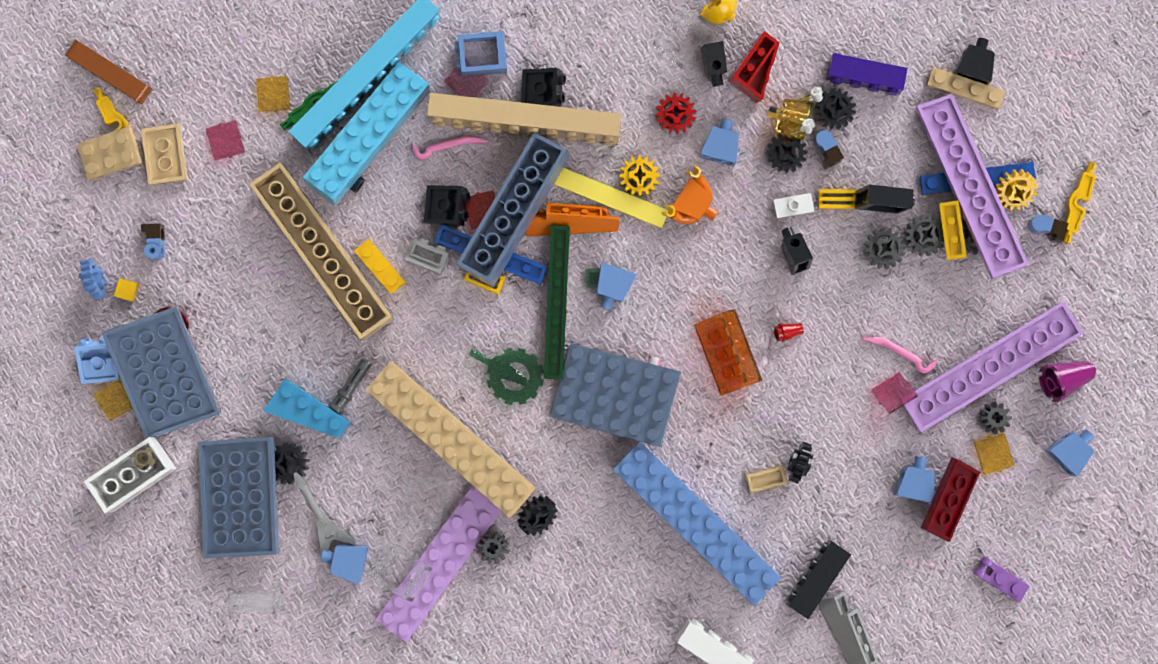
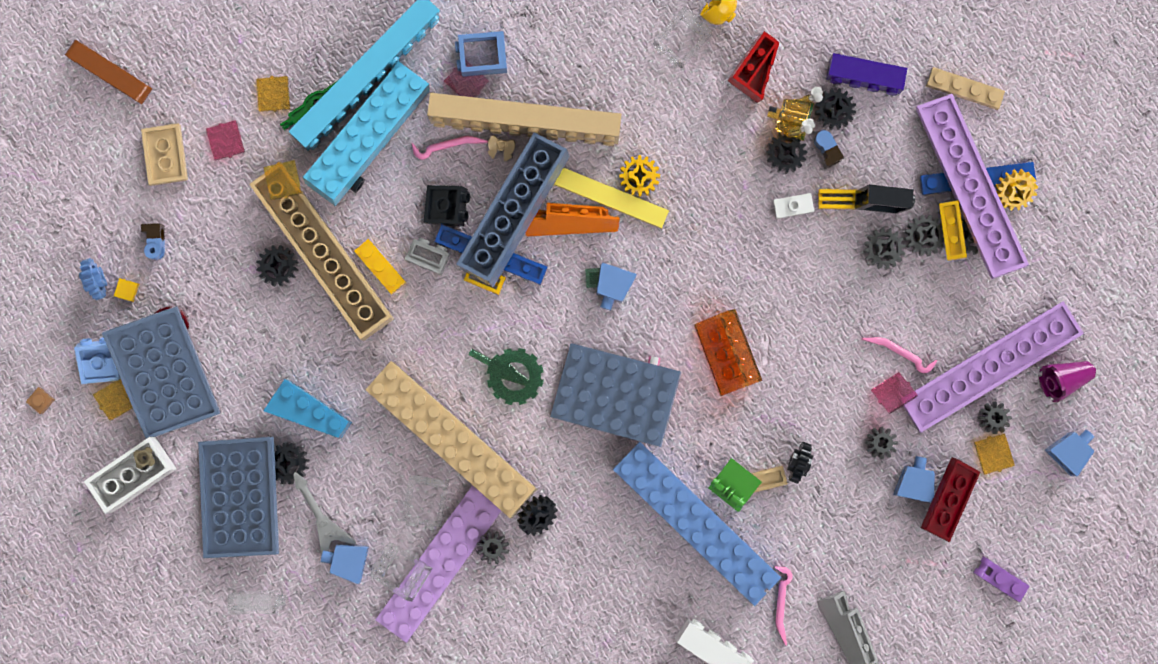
tan plate [77,126,142,181] -> none
yellow piece [93,87,130,132] -> none
dark grey pin [328,358,372,414] -> none
clear red piece [466,190,495,230] -> none
black plate [521,68,566,107] -> none
dark green plate [544,225,570,380] -> none
red gear [655,92,697,135] -> none
orange torso [661,165,718,224] -> none
medium blue torso [699,119,739,166] -> none
black torso [701,41,727,87] -> none
red cone [774,323,804,342] -> none
black torso [781,227,813,275] -> none
black brick [786,540,851,619] -> none
black torso [953,38,995,85] -> none
leg [1028,215,1069,244] -> none
yellow piece [1063,162,1097,244] -> none
none -> medium nougat plate [26,387,55,414]
none -> black gear [256,245,299,287]
none -> clear yellow piece [263,160,302,200]
none -> tan piece [488,135,515,161]
none -> bright green hinge [708,458,762,512]
none -> bright pink piece [774,566,792,645]
none -> dark grey gear [864,426,898,459]

